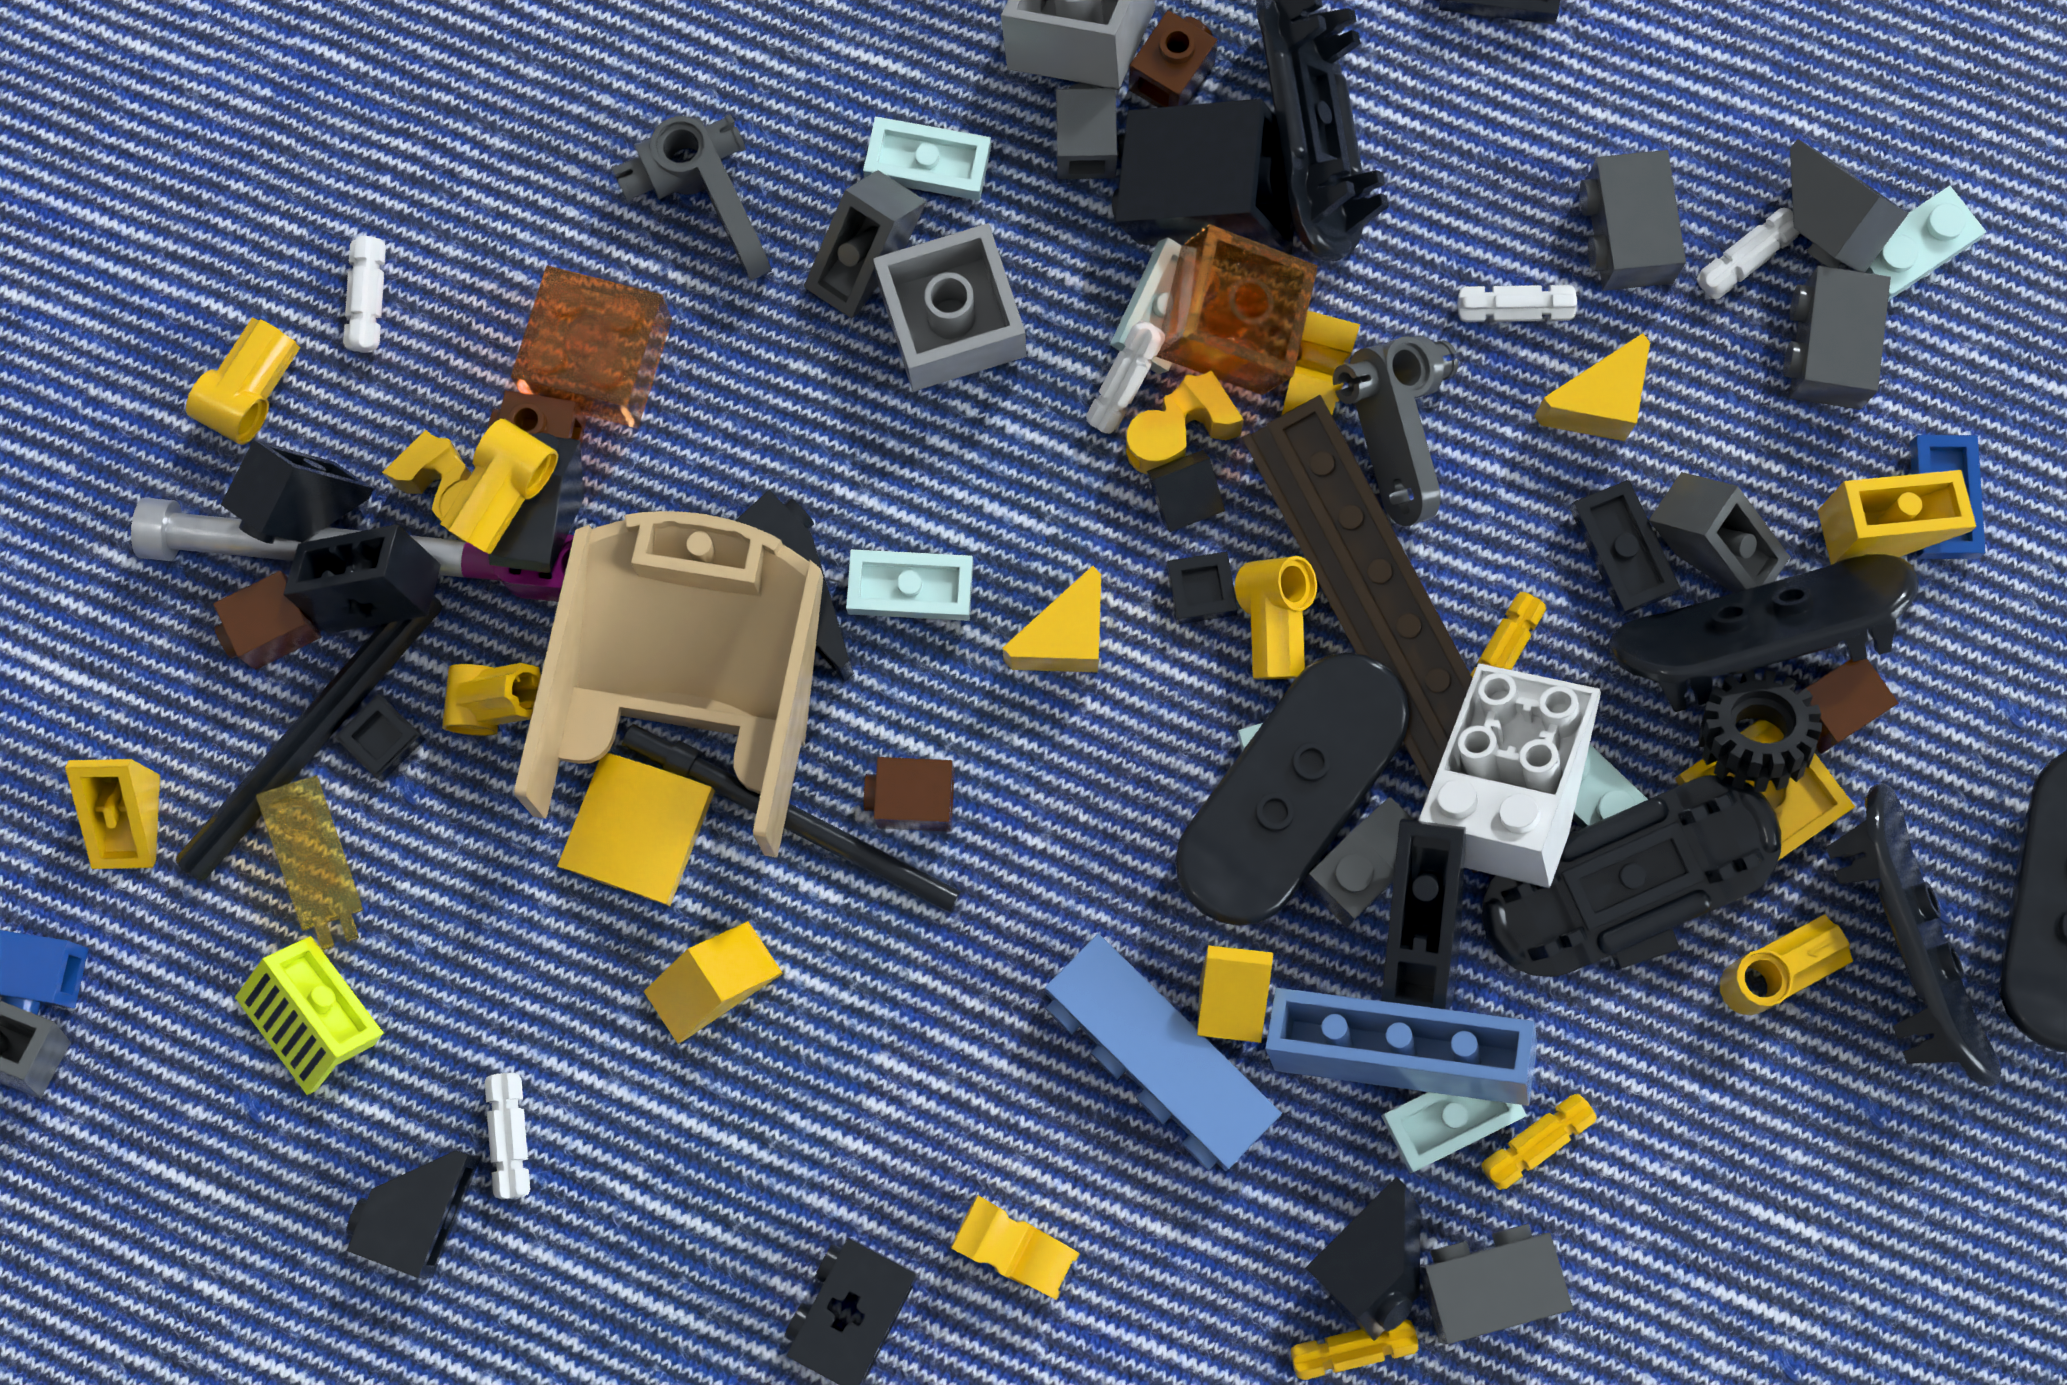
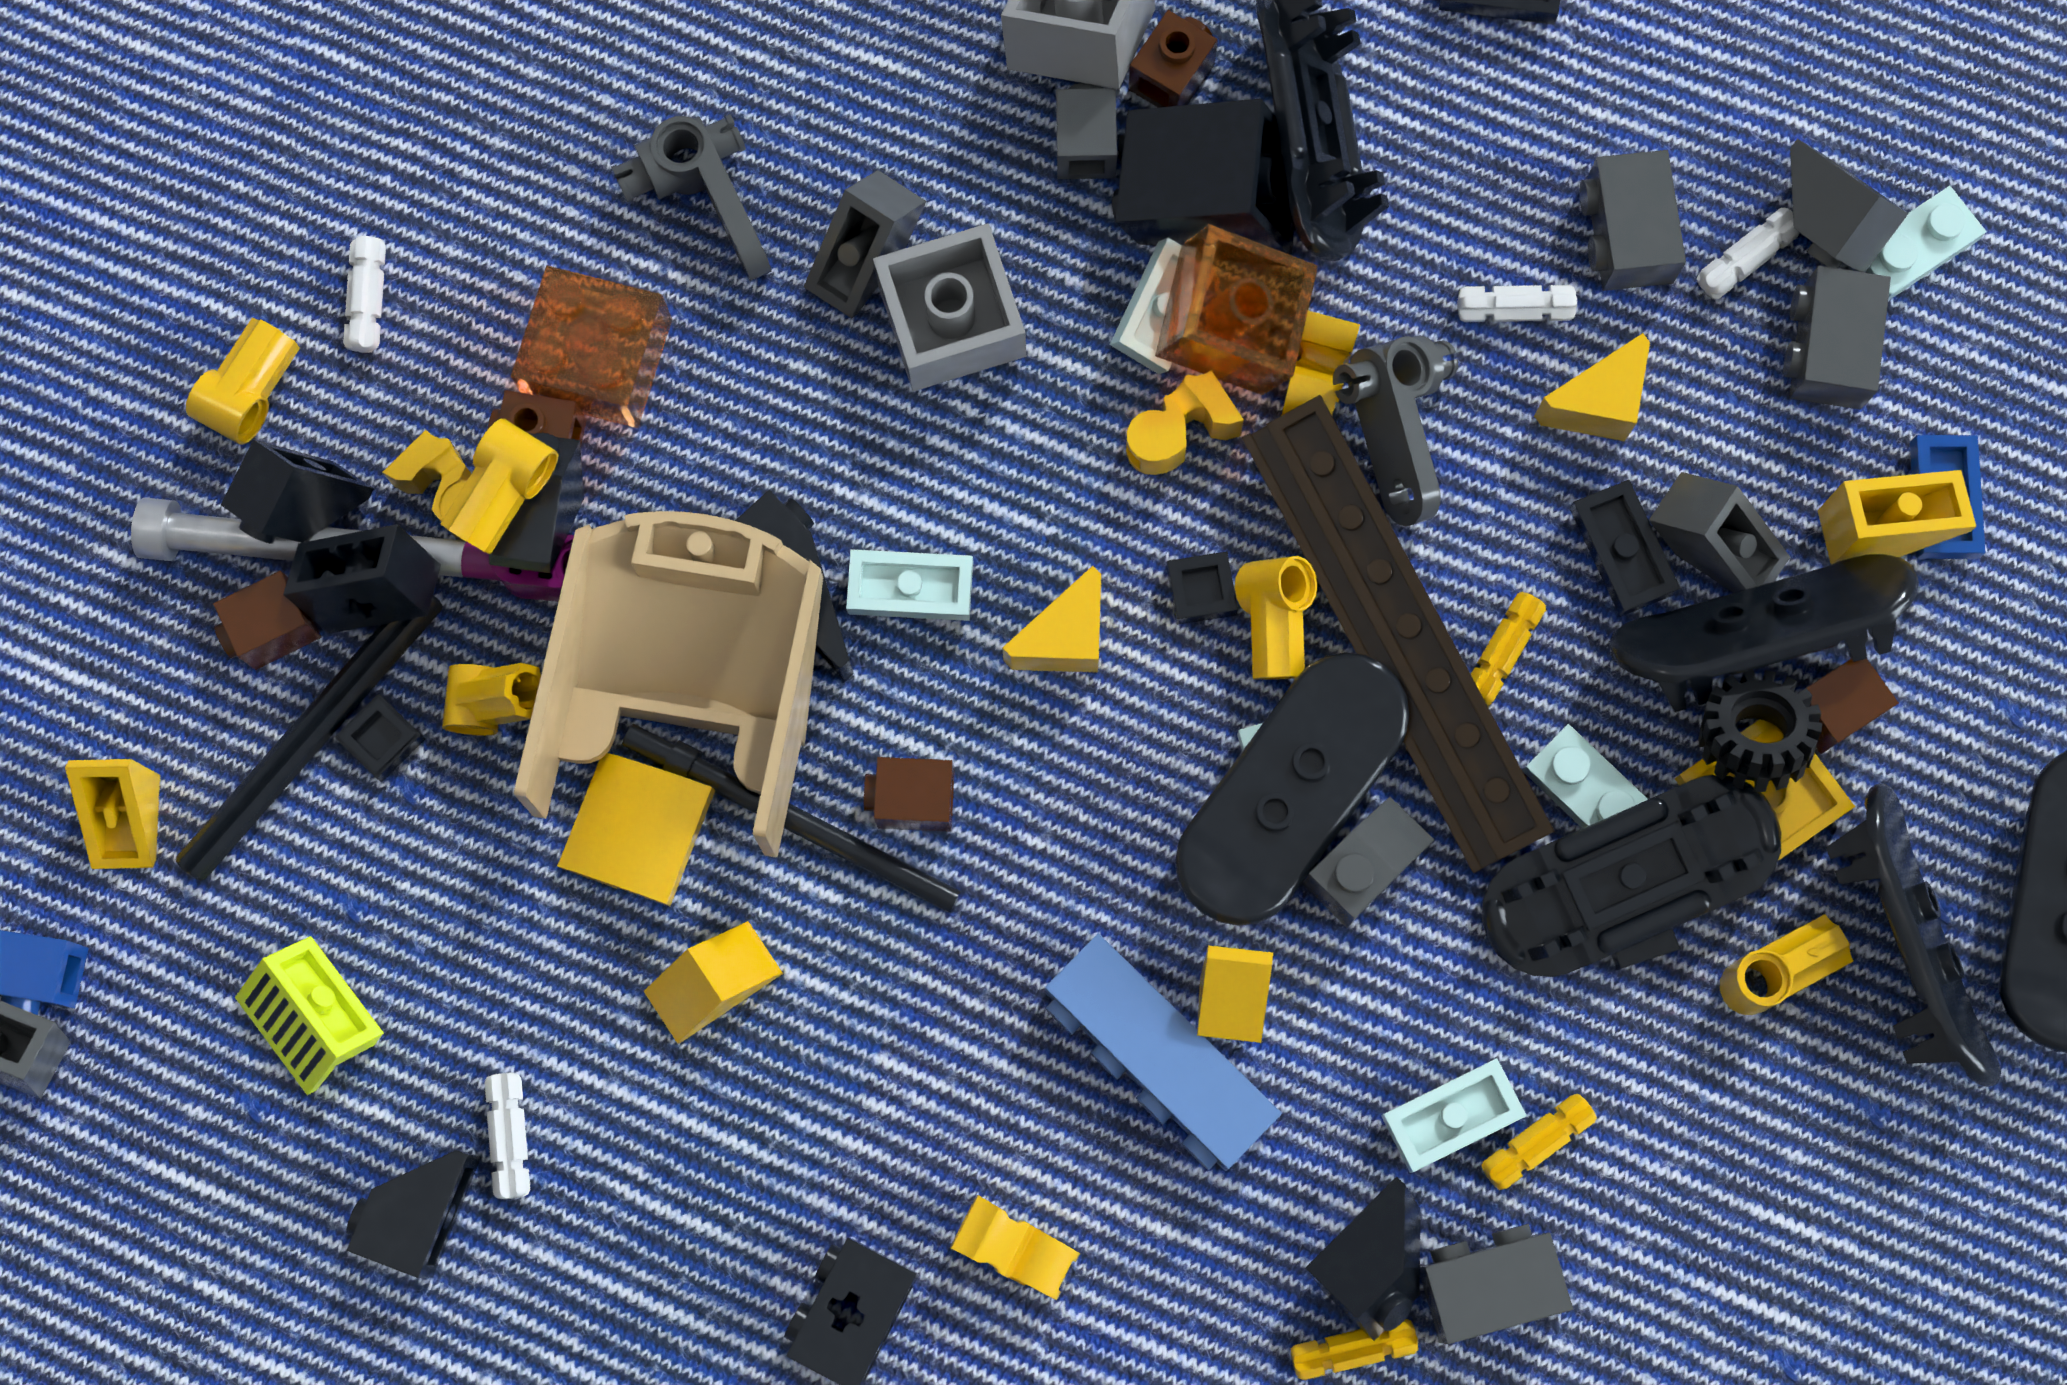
clear yellow hinge [256,775,363,951] -> none
light aqua plate [863,116,992,201] -> none
white axle [1086,320,1165,434] -> none
black tile [1147,450,1225,532] -> none
medium blue brick [1265,988,1537,1106] -> none
black slope [1381,819,1466,1010] -> none
white slope [1418,663,1601,888] -> none

